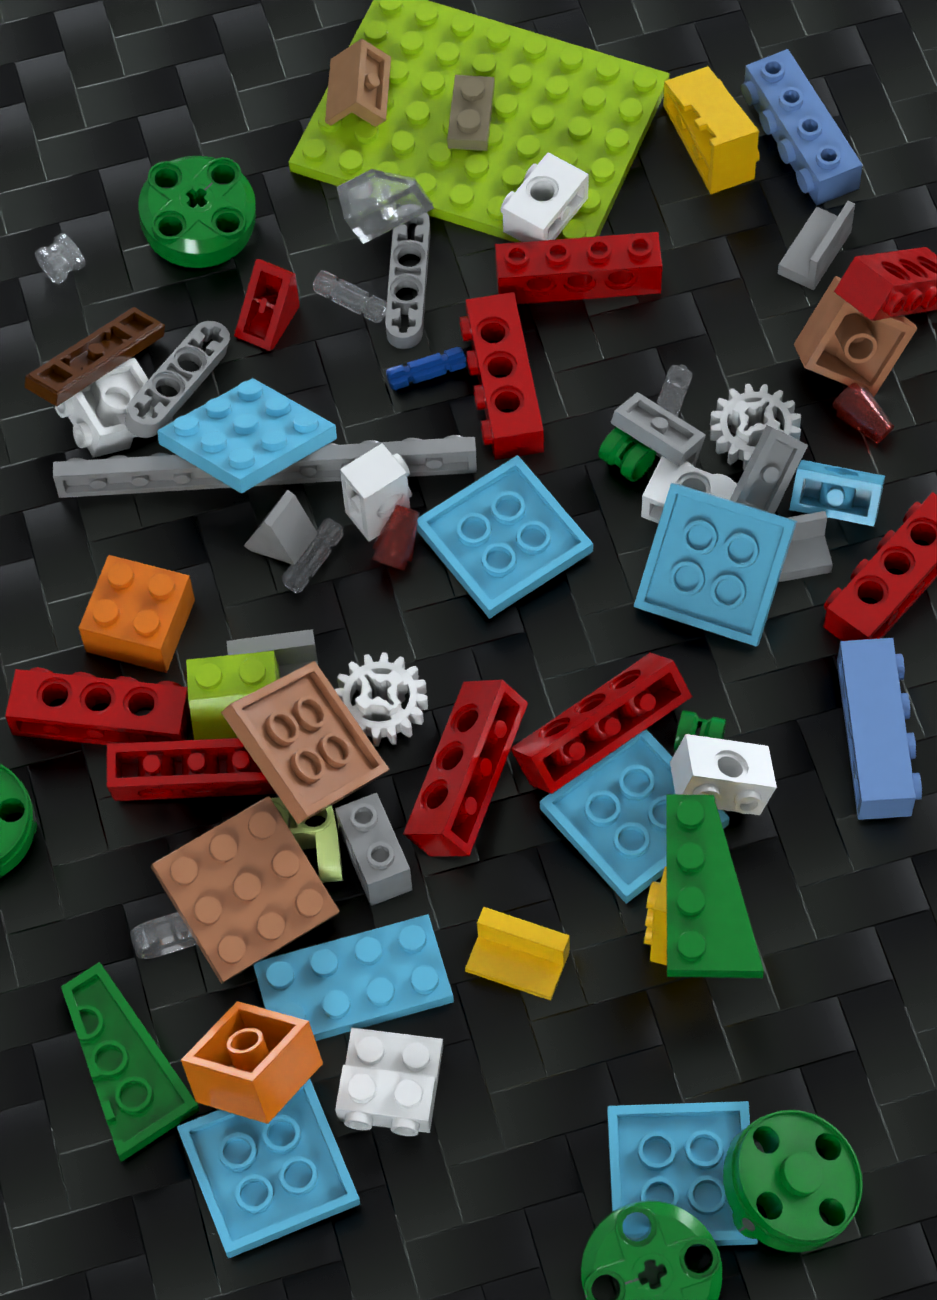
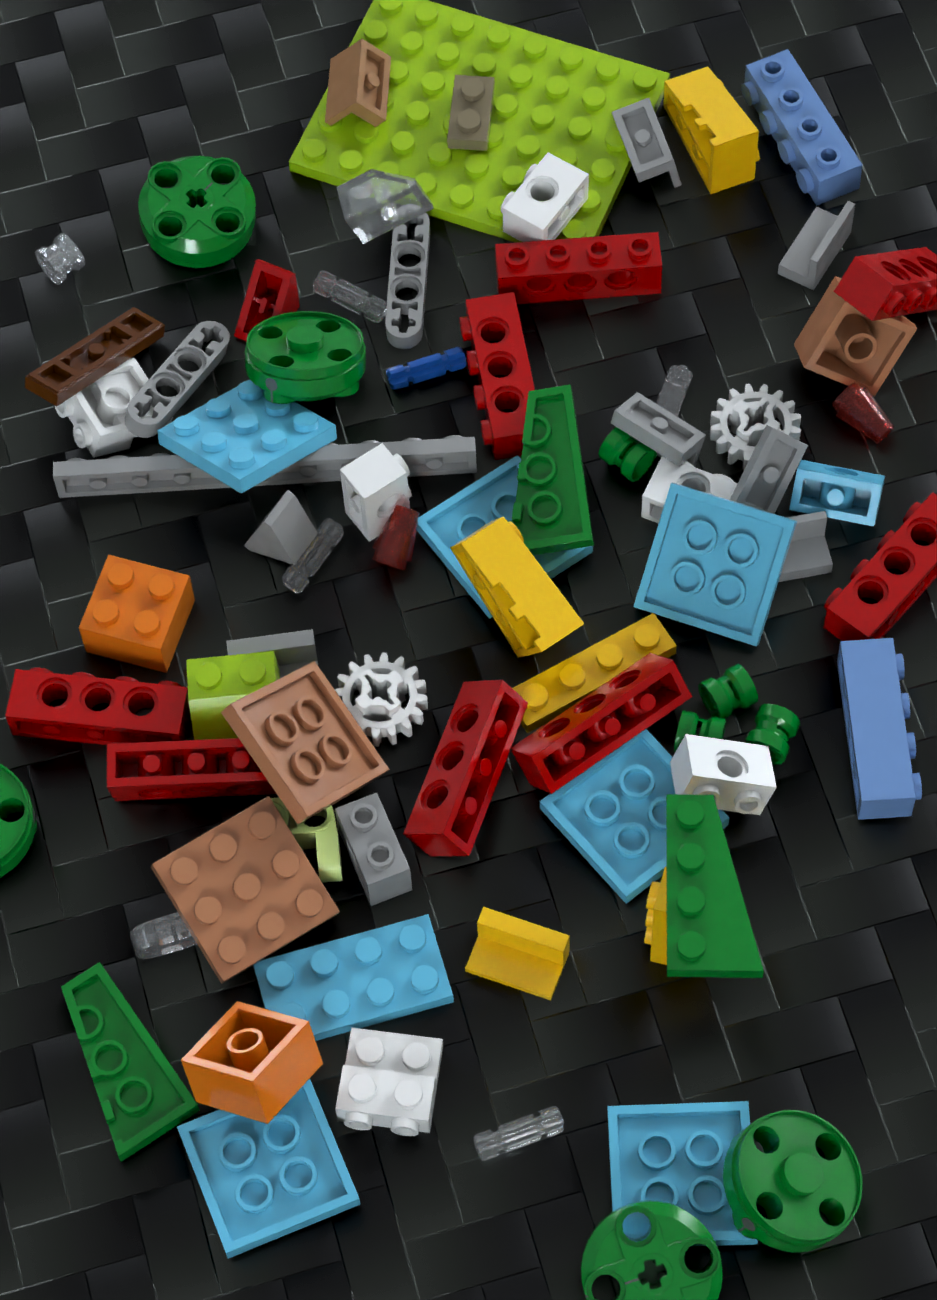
none -> green piece [245,311,366,404]
none -> yellow wedge [450,516,584,658]
none -> clear axle [474,1106,564,1161]
none -> green wing [512,384,594,555]
none -> yellow plate [512,613,677,733]
none -> light grey panel [612,98,682,188]
none -> green wheel [698,664,758,719]
none -> green wheel [744,704,800,765]

